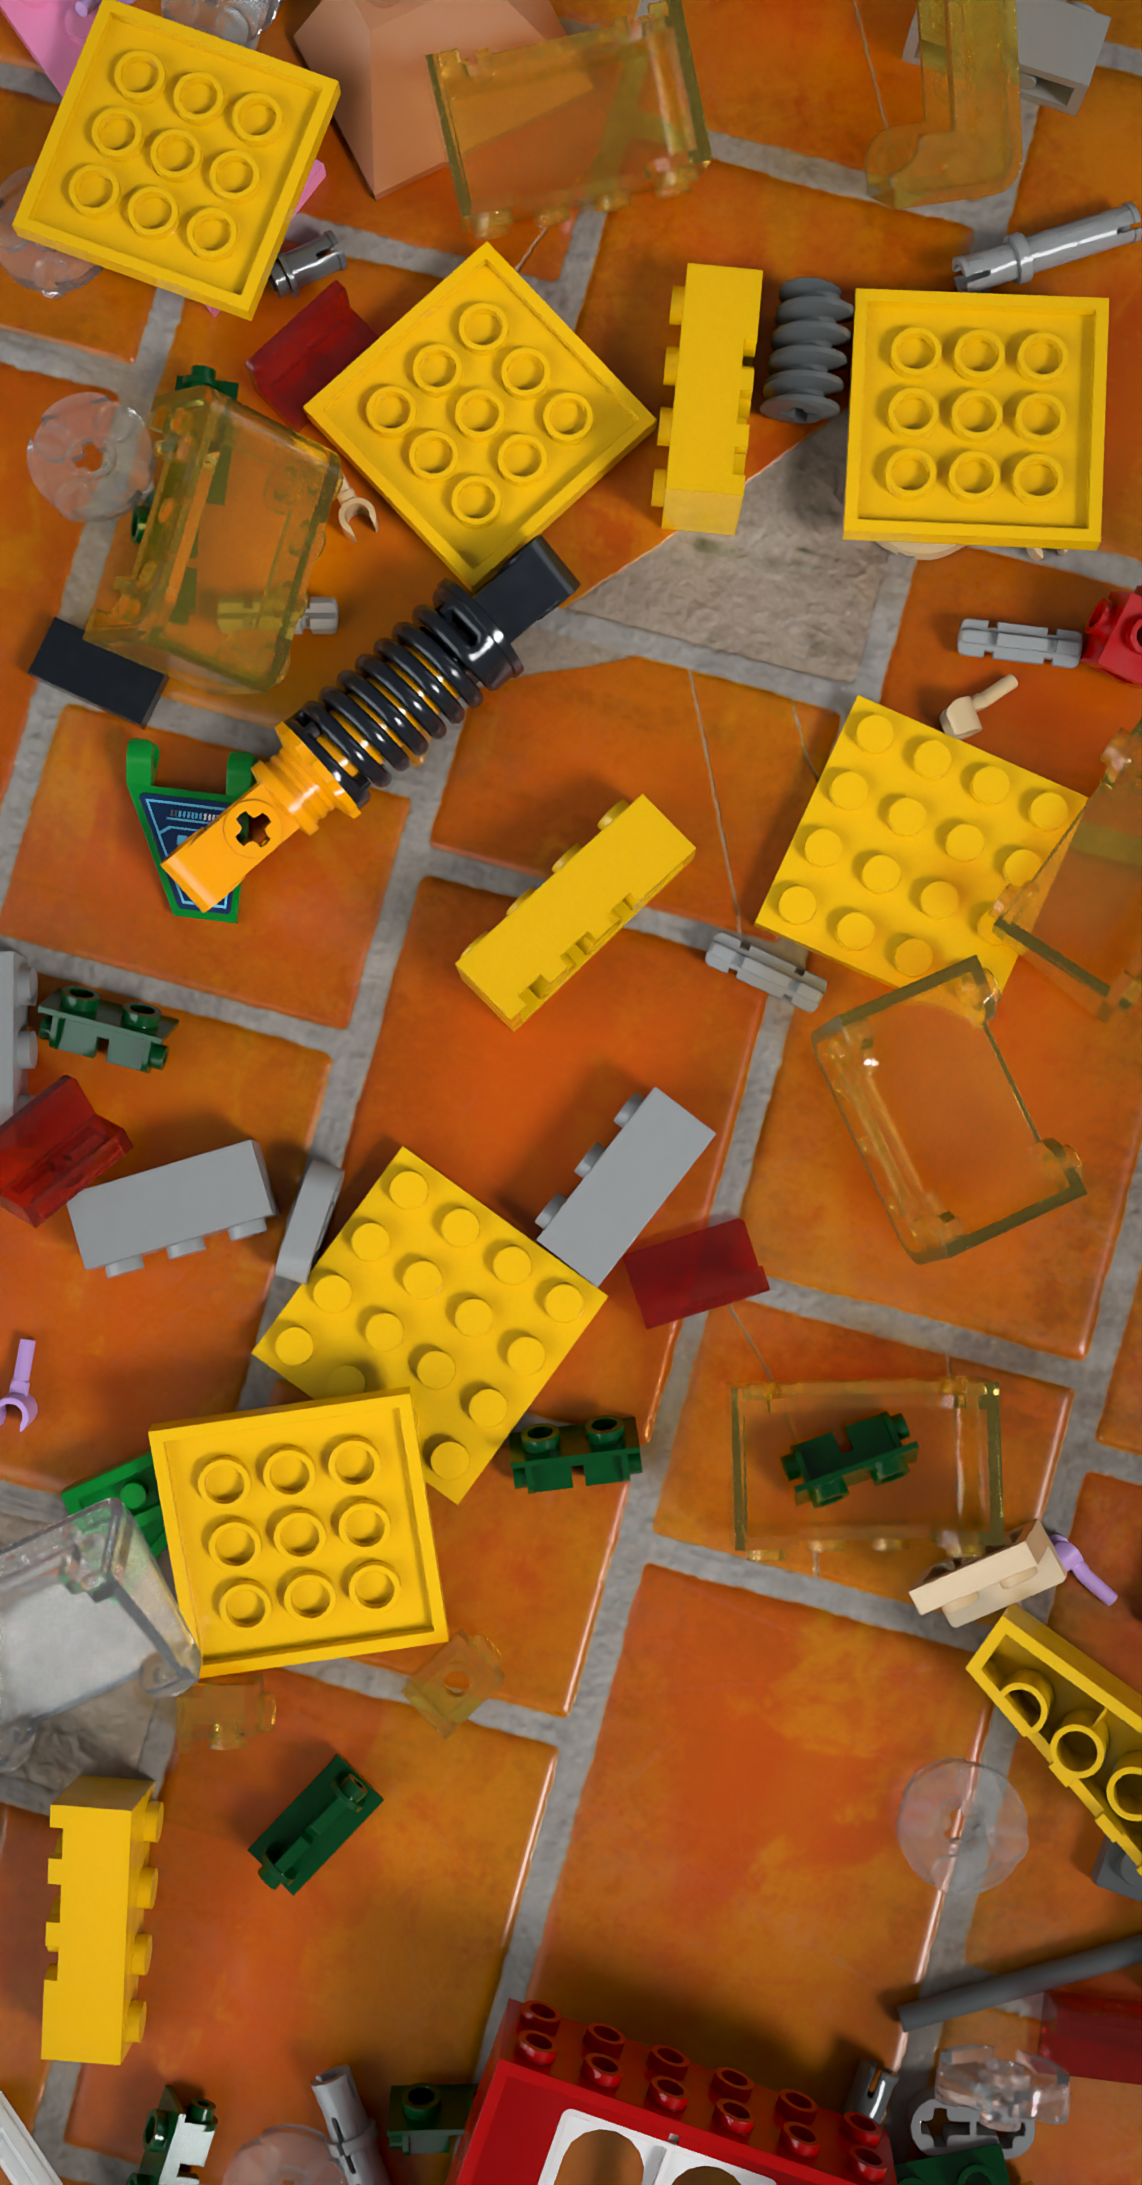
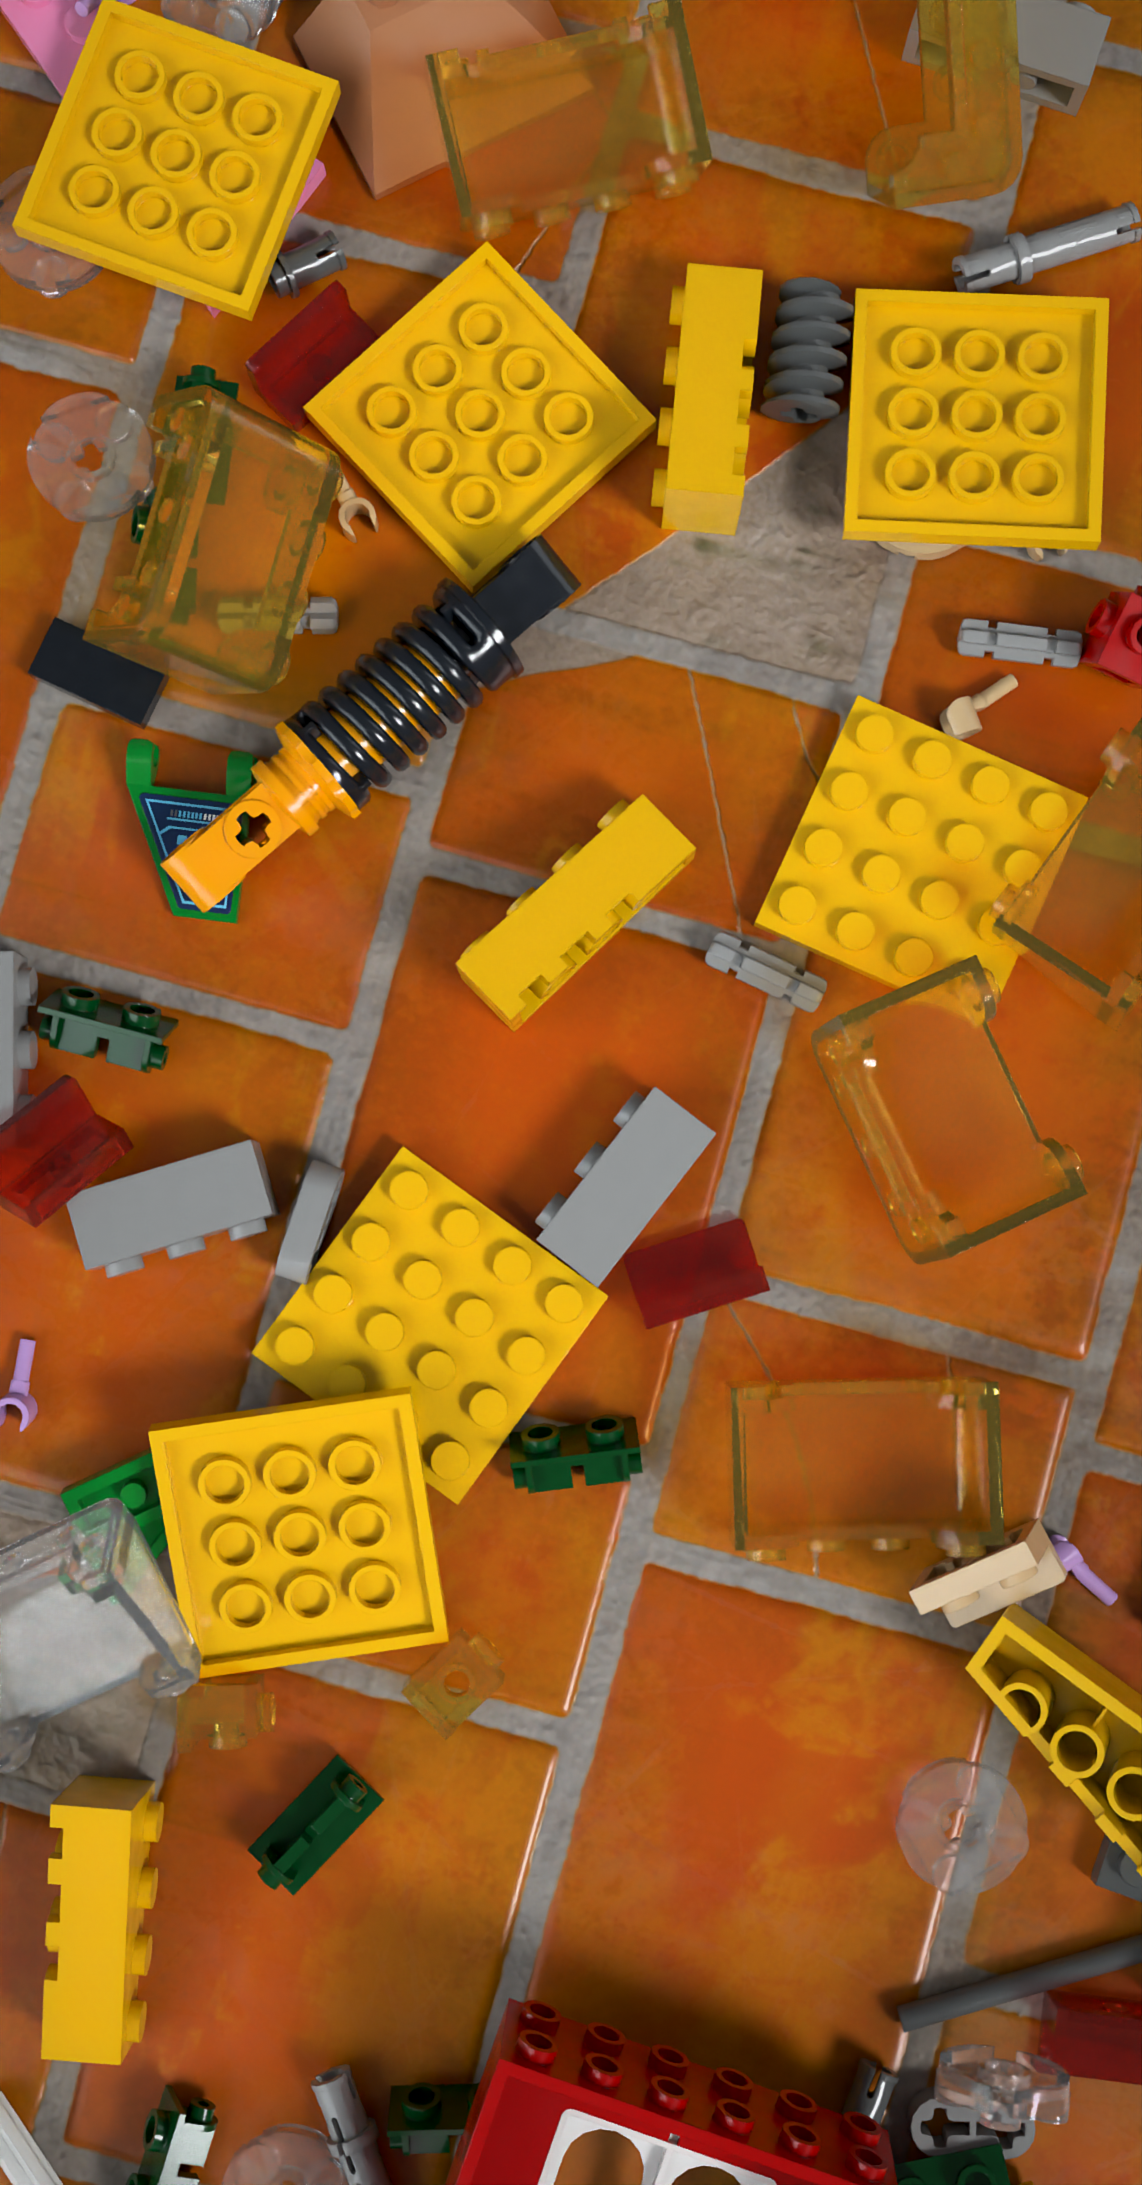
dark green hinge [780,1411,919,1508] -> none

